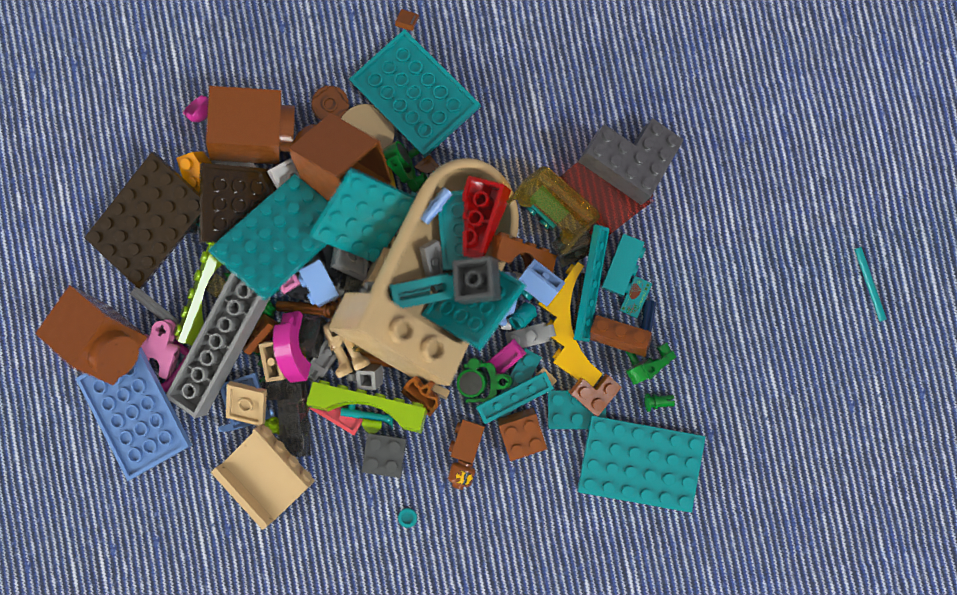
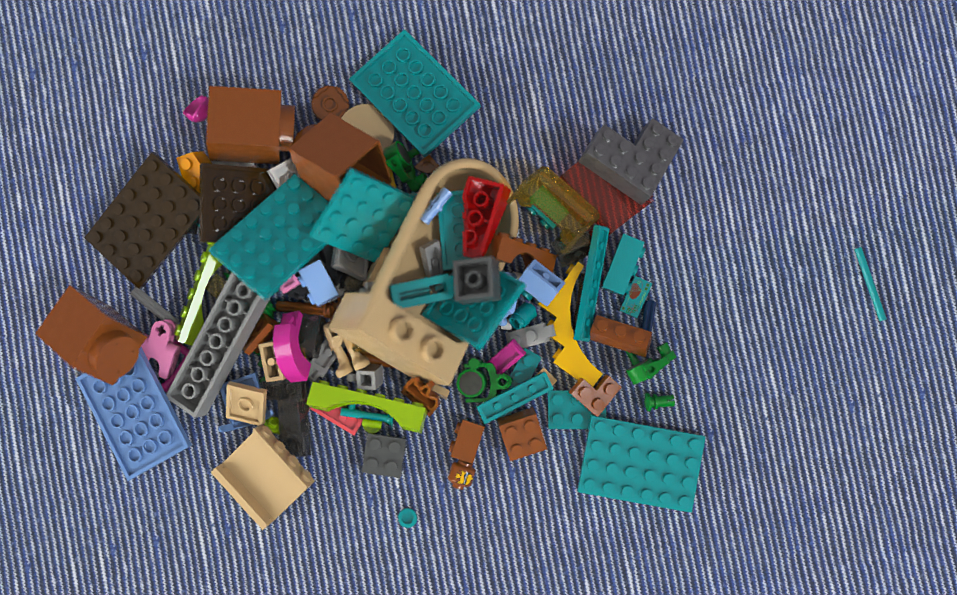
dark orange tile [395,9,419,31] -> none

